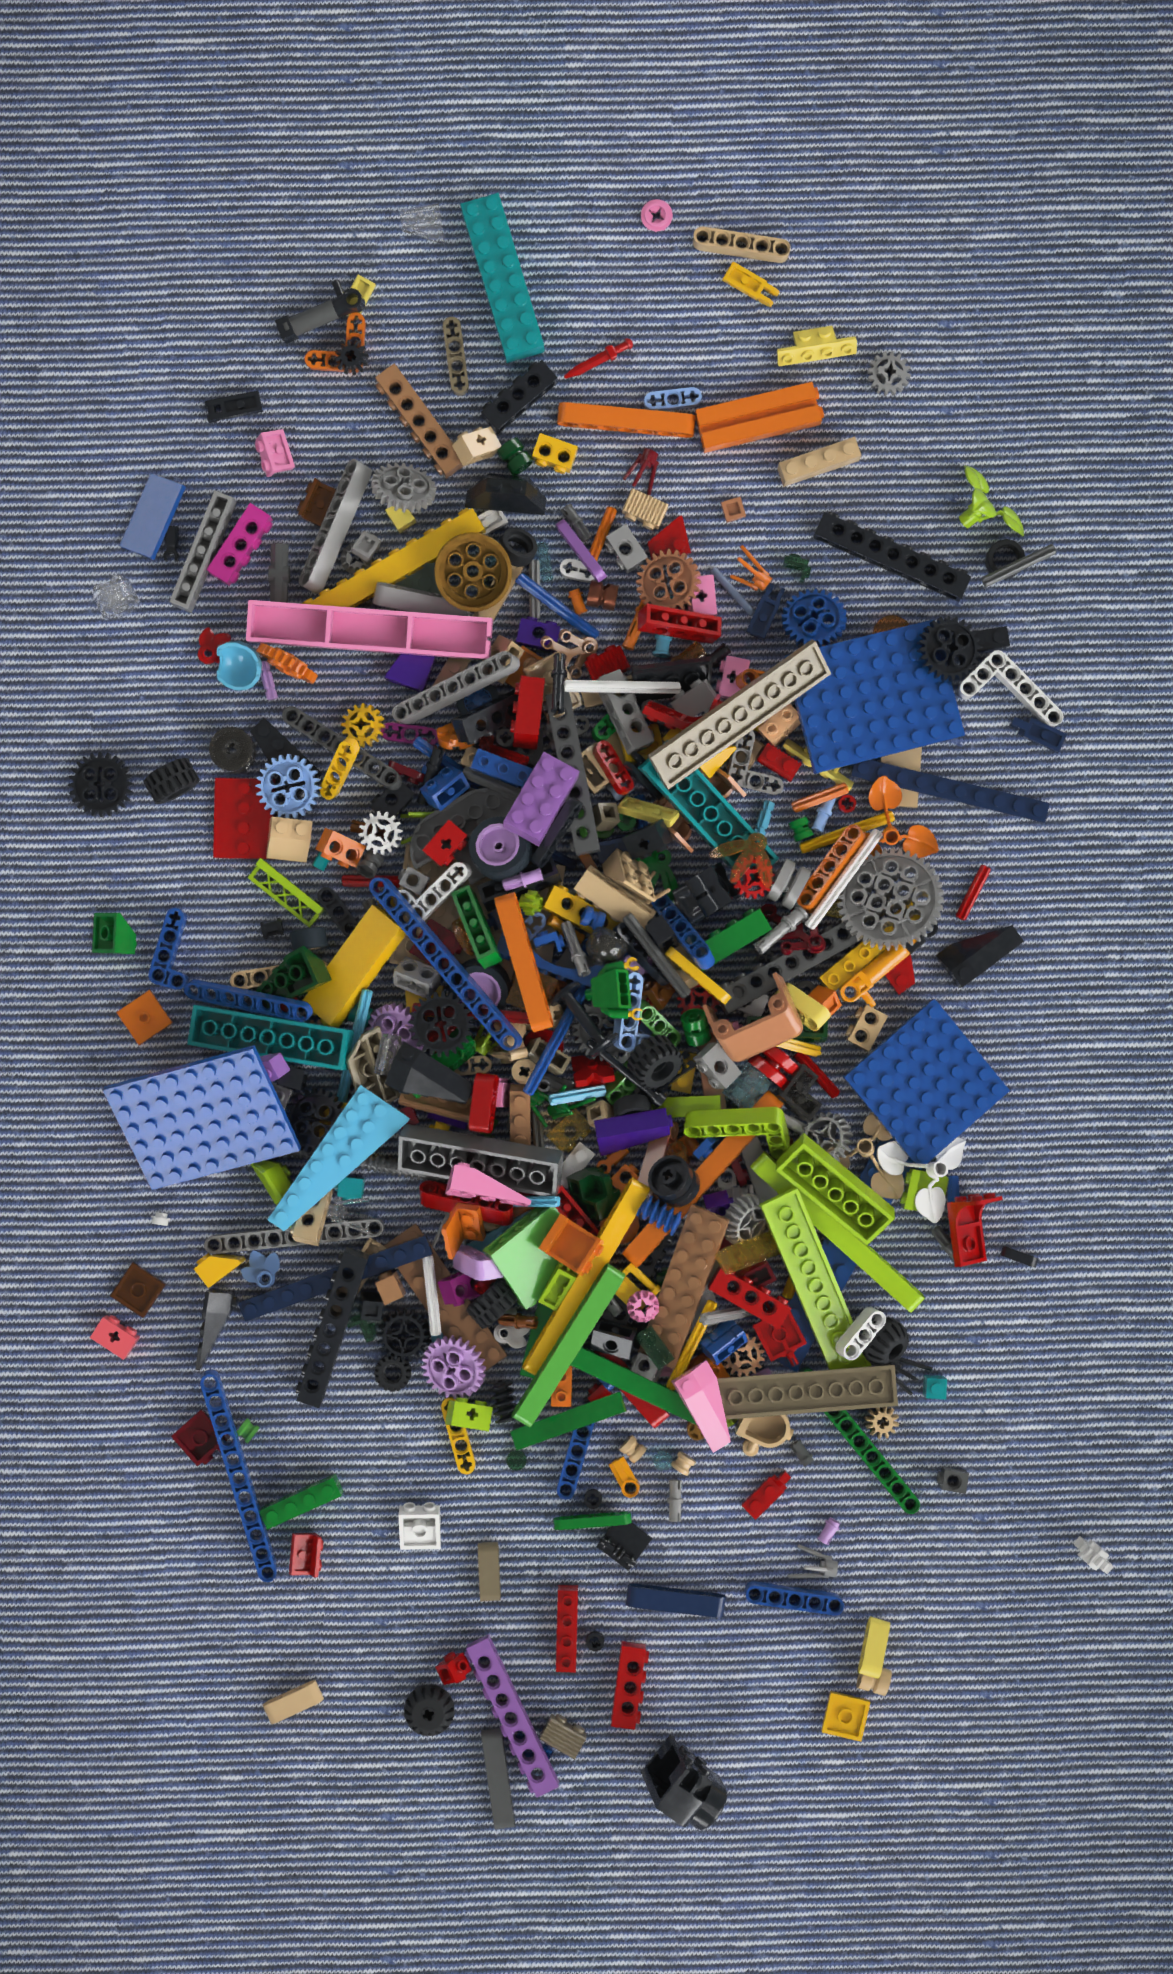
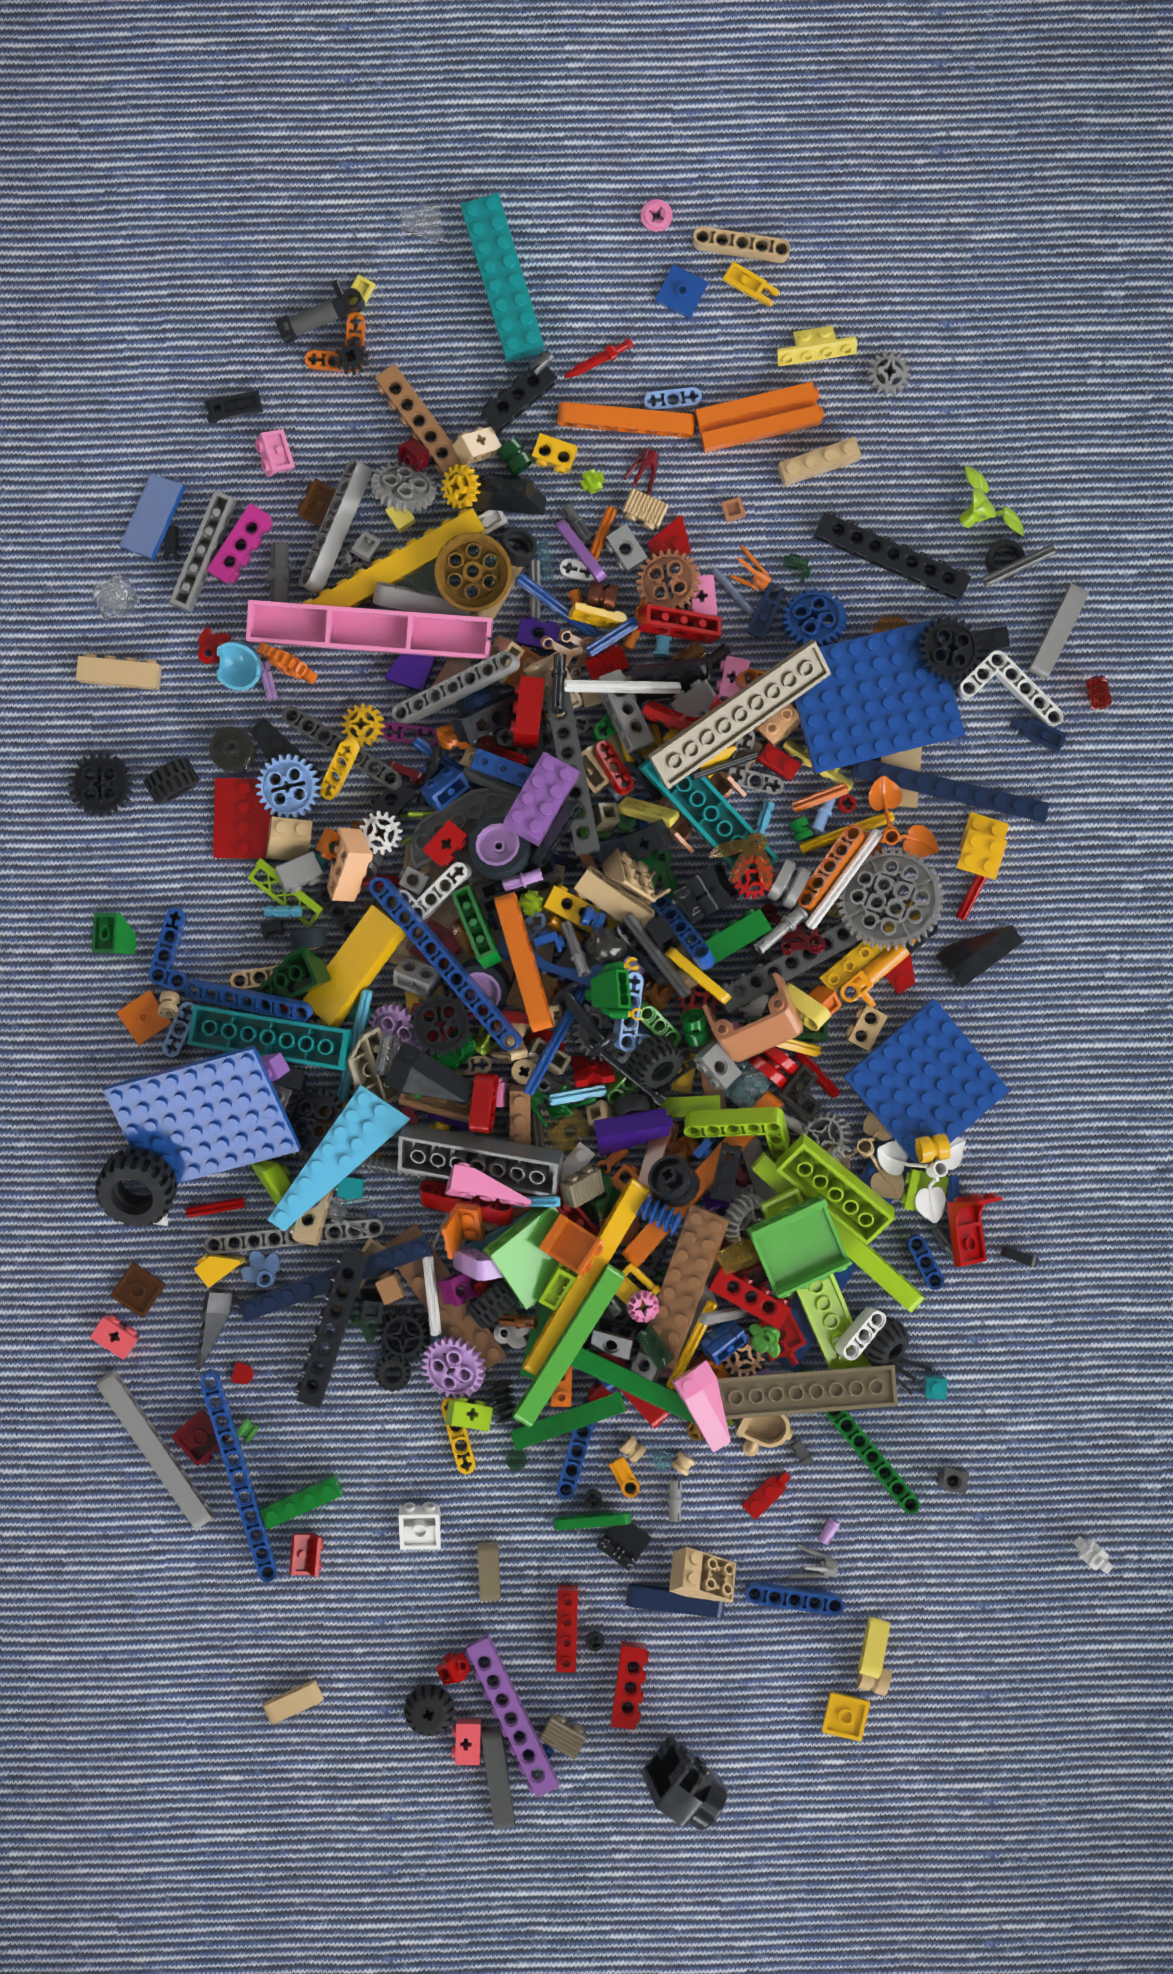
dark tan beam [443,317,469,396] -> none
tan gear [865,1407,899,1439] -> none
none -> tan brick [76,653,162,691]
none -> black tyre [95,1148,178,1227]
none -> light grey beam [96,1370,214,1530]
none -> tan wheel [158,991,180,1019]
none -> light blue beam [162,1002,195,1057]
none -> red axle [186,1197,245,1218]
none -> red tile [231,1361,254,1385]
none -> medium azure axle [264,906,303,918]
none -> light grey brick [275,851,323,894]
none -> light nougat wedge [327,828,373,902]
none -> dark red brick [398,438,429,472]
none -> yellow gear [441,464,481,509]
none -> coral brick [452,1718,481,1765]
none -> dark grey pin [528,350,554,376]
none -> dark tan brick [559,1165,605,1208]
none -> yellow hinge [568,602,627,629]
none -> lime gear [580,469,605,494]
none -> blue axle [586,617,638,657]
none -> blue plate [655,264,709,319]
none -> tan slope [669,1547,736,1603]
none -> black bar [690,751,759,781]
none -> black plate [710,1142,742,1202]
none -> bright green panel [747,1194,852,1298]
none -> bright green plate [748,1323,780,1358]
none -> blue beam [906,1234,944,1290]
none -> yellow wheel [915,1133,951,1164]
none -> yellow bracket [956,812,1009,880]
none -> light grey beam [1028,583,1089,680]
none -> clear red gear [1085,675,1112,710]

